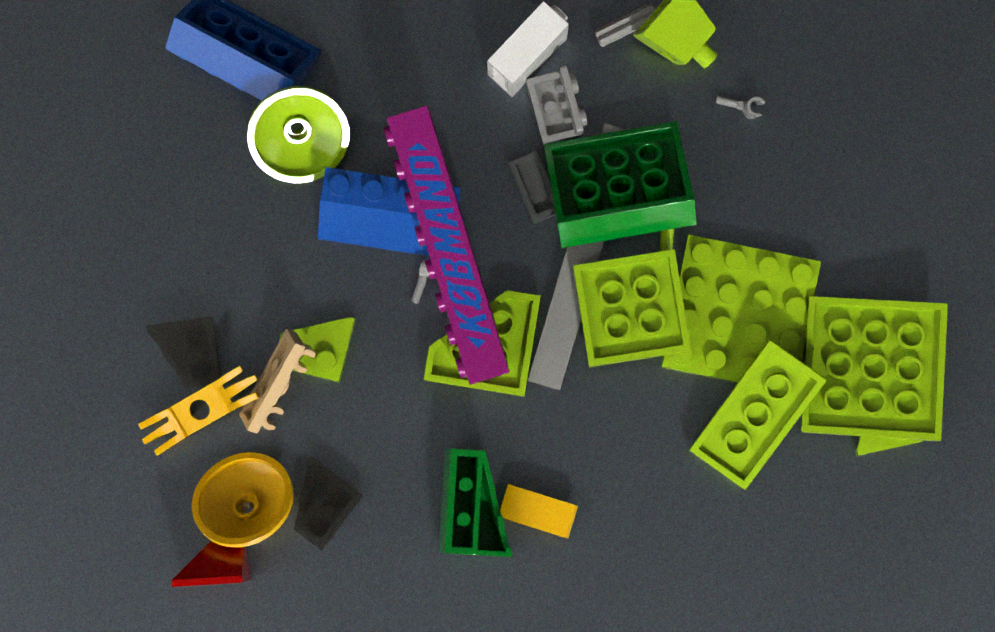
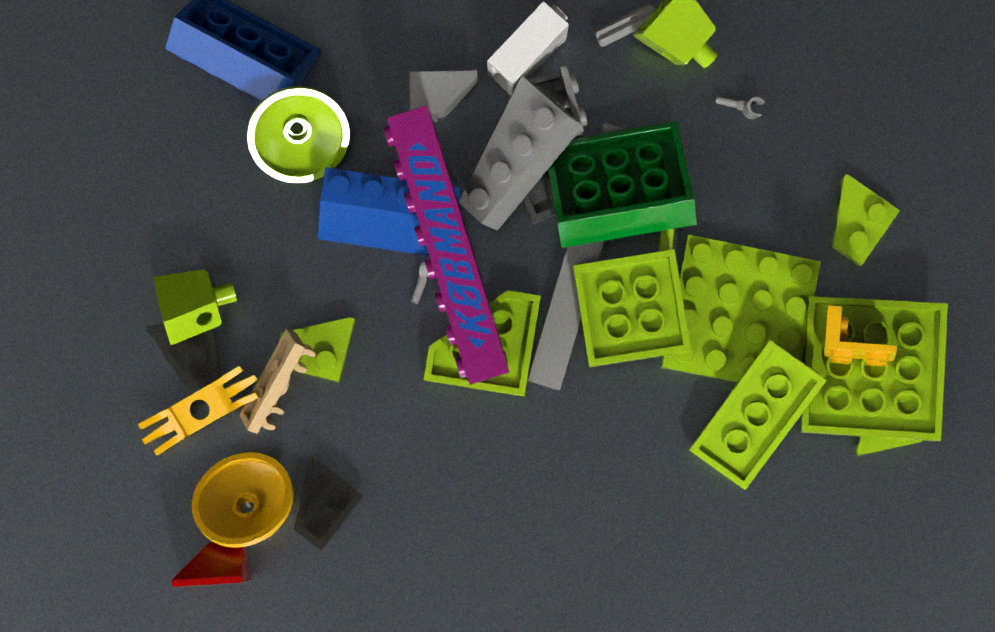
green wedge [439,448,513,557] -> none
yellow slope [500,484,578,539] -> none
none -> lime torso [152,269,237,345]
none -> light grey slope [409,70,478,123]
none -> light grey wedge [459,76,583,231]
none -> yellow bracket [824,305,897,366]
none -> lime wing [832,173,900,267]

